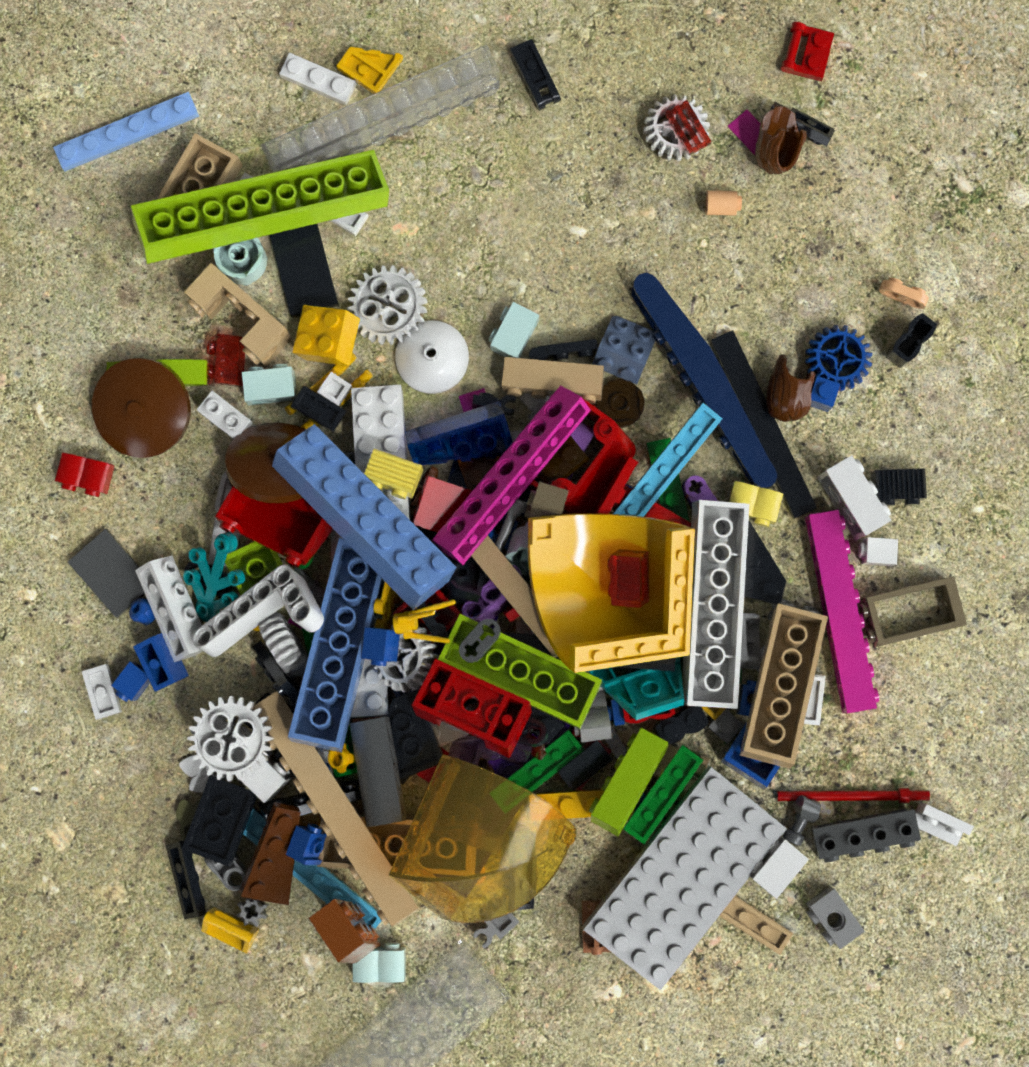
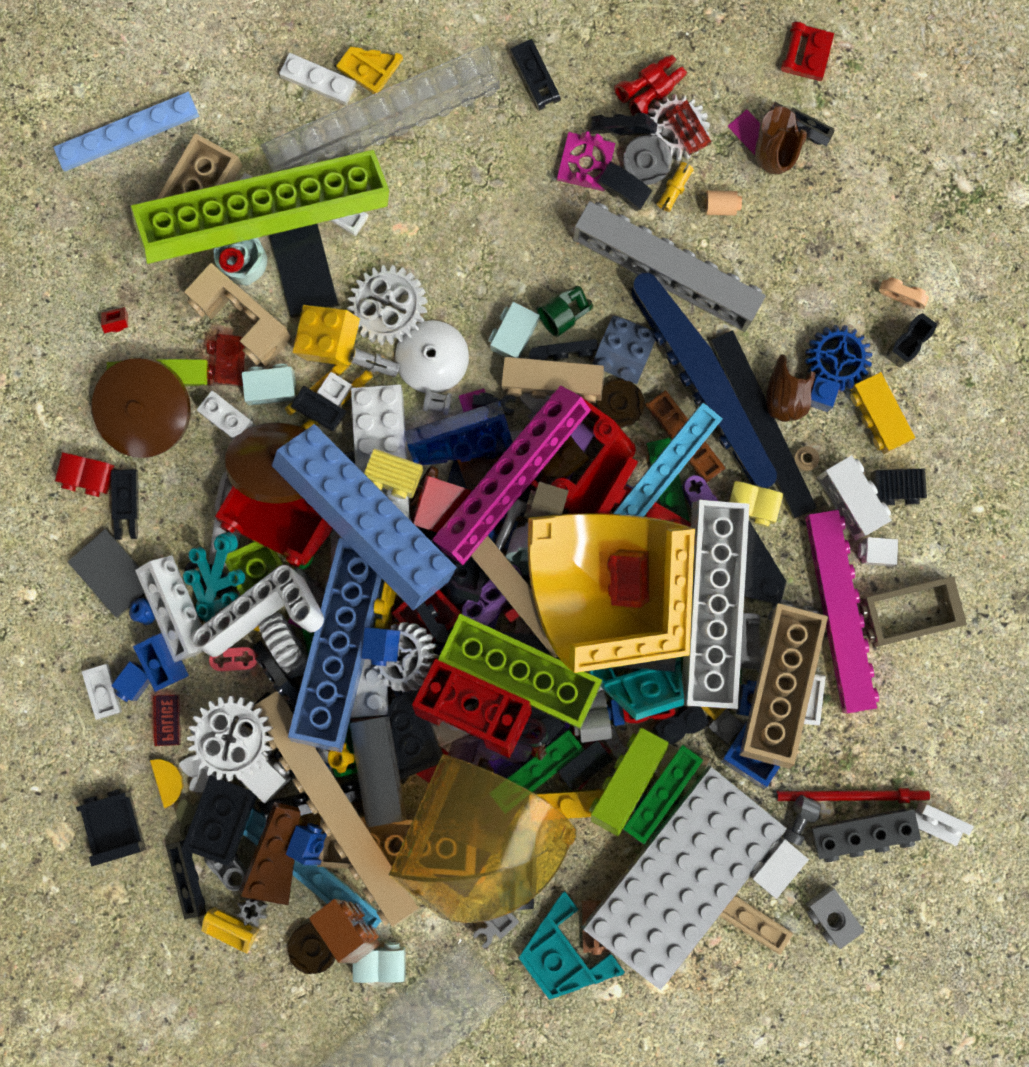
yellow plant [393,600,456,643] -> none
dark grey beam [459,619,501,663] -> none
none -> black panel [76,788,146,867]
none -> red plate [101,307,128,334]
none -> black hinge [111,469,139,540]
none -> yellow tile [150,759,184,809]
none -> clear red tile [153,694,181,746]
none -> coral beam [209,647,258,672]
none -> red plate [219,248,244,273]
none -> dark brown tile [288,922,336,974]
none -> light grey pin [348,347,400,378]
none -> light grey bush [423,389,452,415]
none -> teal wing [518,890,625,1000]
none -> dark green piece [536,286,593,337]
none -> dark pink piece [557,131,616,191]
none -> light grey brick [573,201,766,332]
none -> black hinge [590,113,658,136]
none -> black slope [596,162,653,211]
none -> red piece [614,55,687,116]
none -> light grey tile [623,134,672,185]
none -> dark orange plate [645,390,726,483]
none -> yellow pin [657,162,694,212]
none -> tan plate [794,446,819,471]
none -> yellow brick [850,372,915,455]

